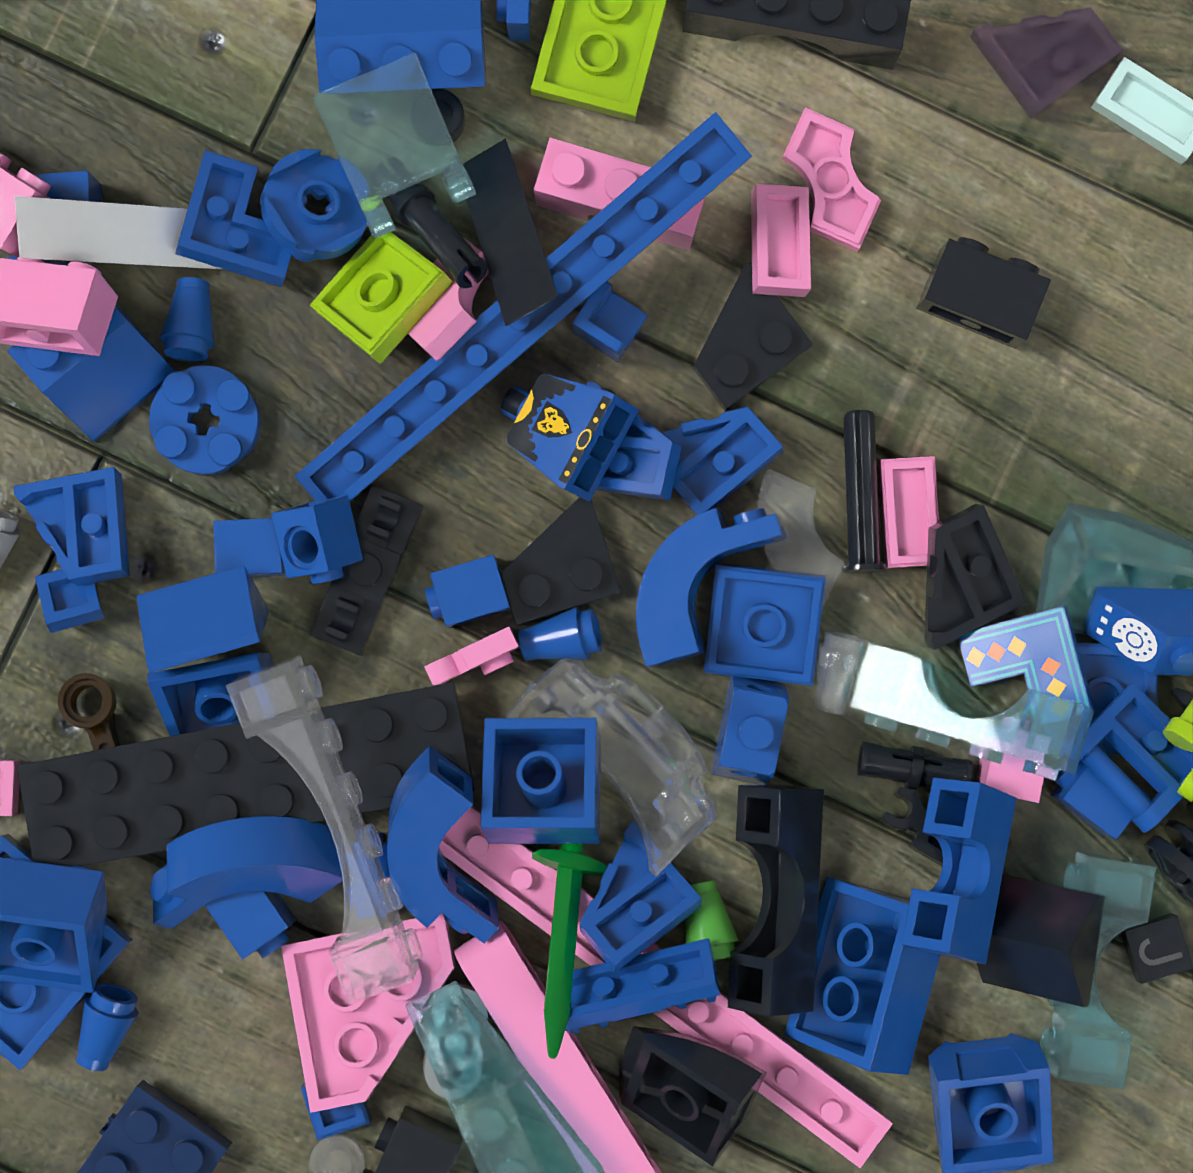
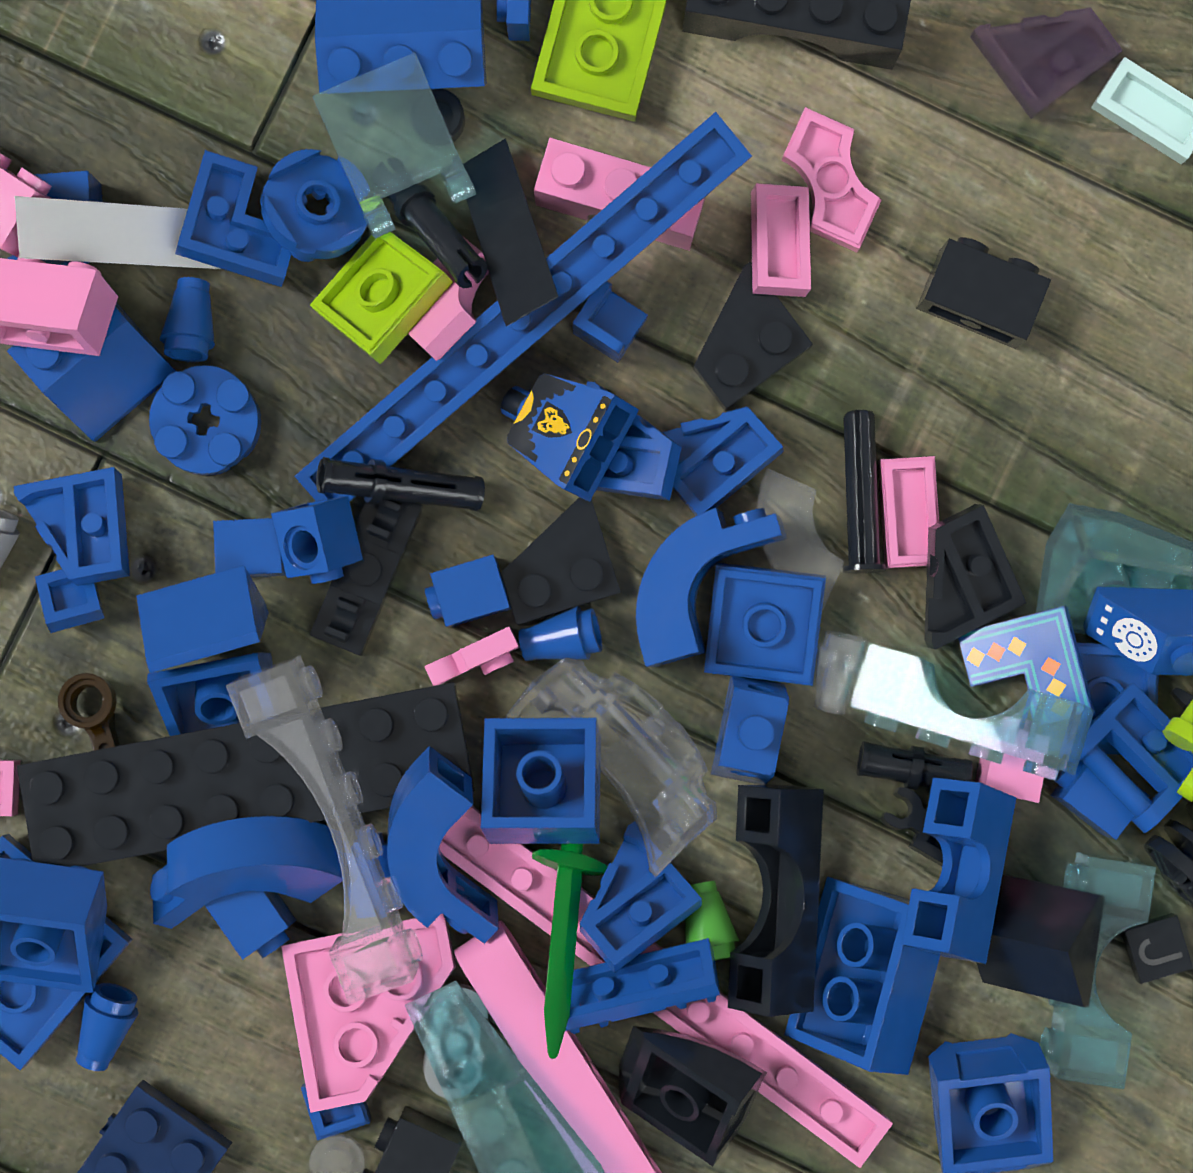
none -> black pin [316,457,485,511]

